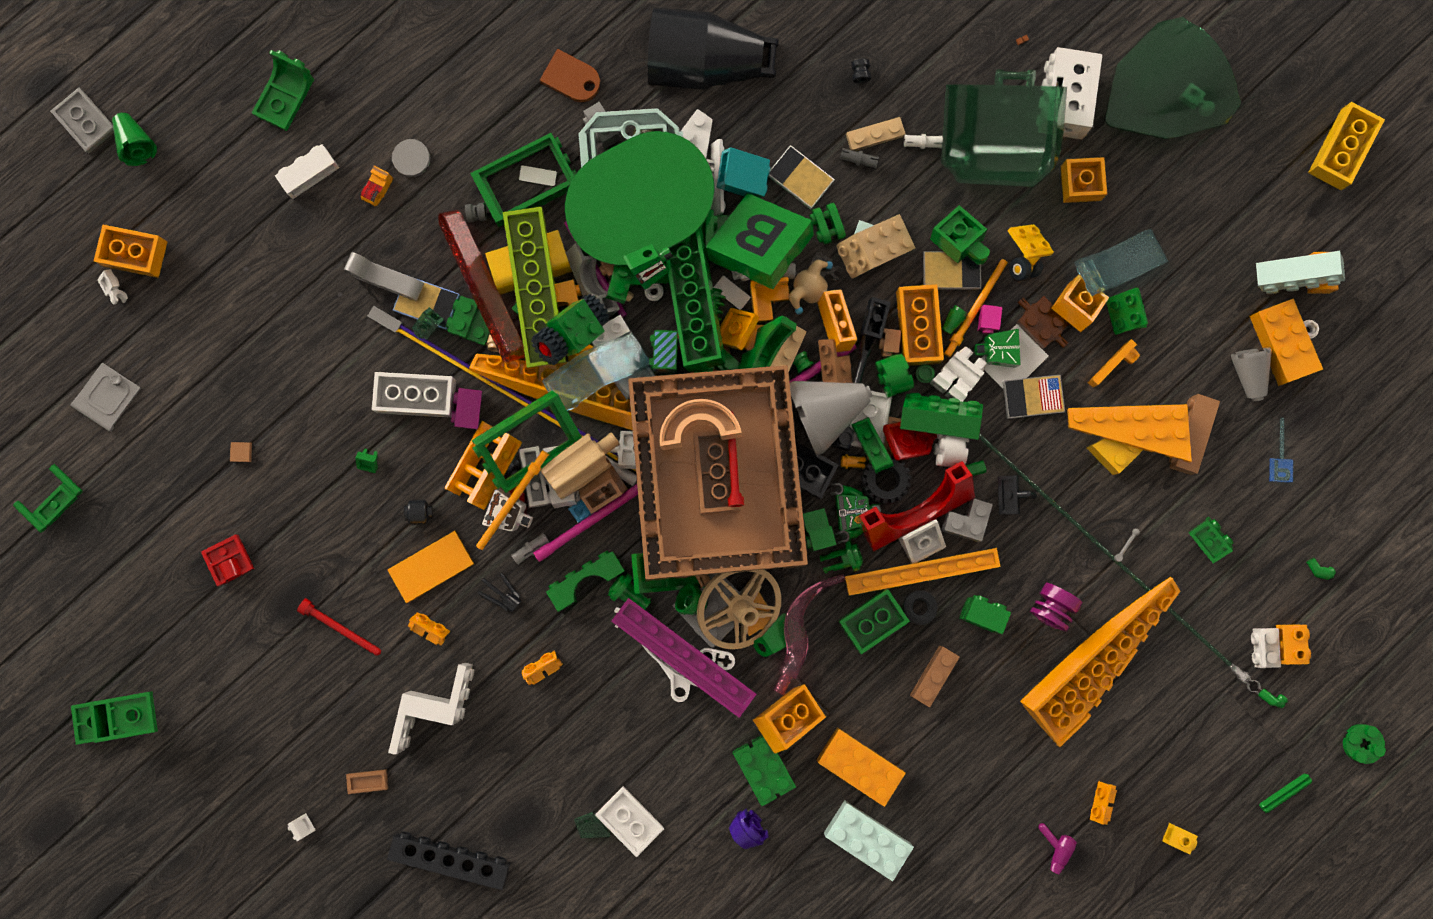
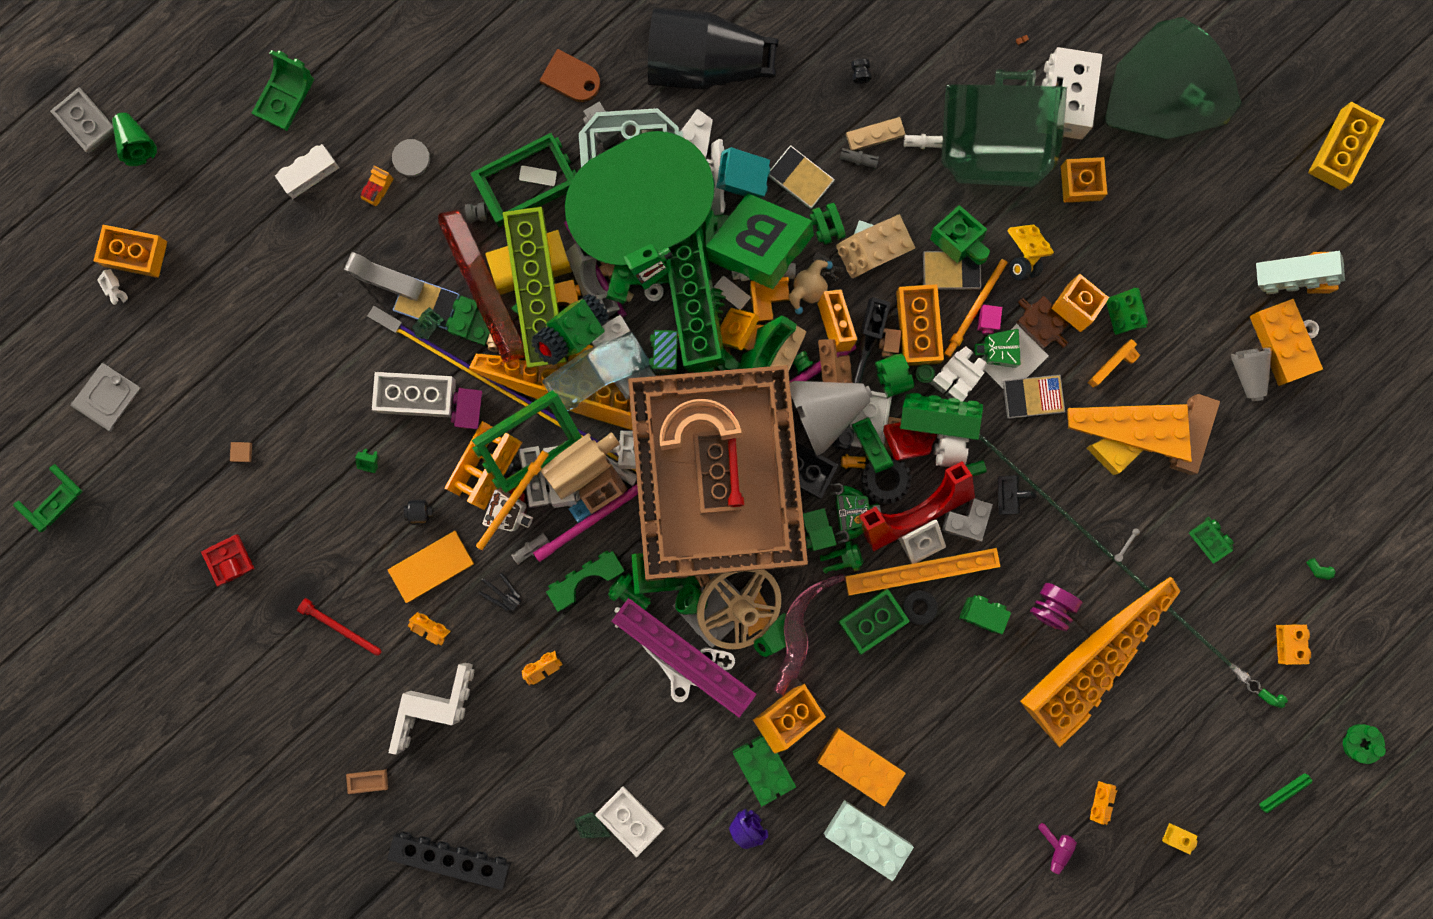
green bracket [71,691,158,745] -> none
white tile [288,813,315,841] -> none
medium nougat brick [910,646,959,707] -> none
green cone [941,305,967,335] -> none
clear light blue windscreen [1074,229,1168,296] -> none
white bracket [1251,628,1281,668] -> none
clear light blue piece [1269,417,1293,482] -> none

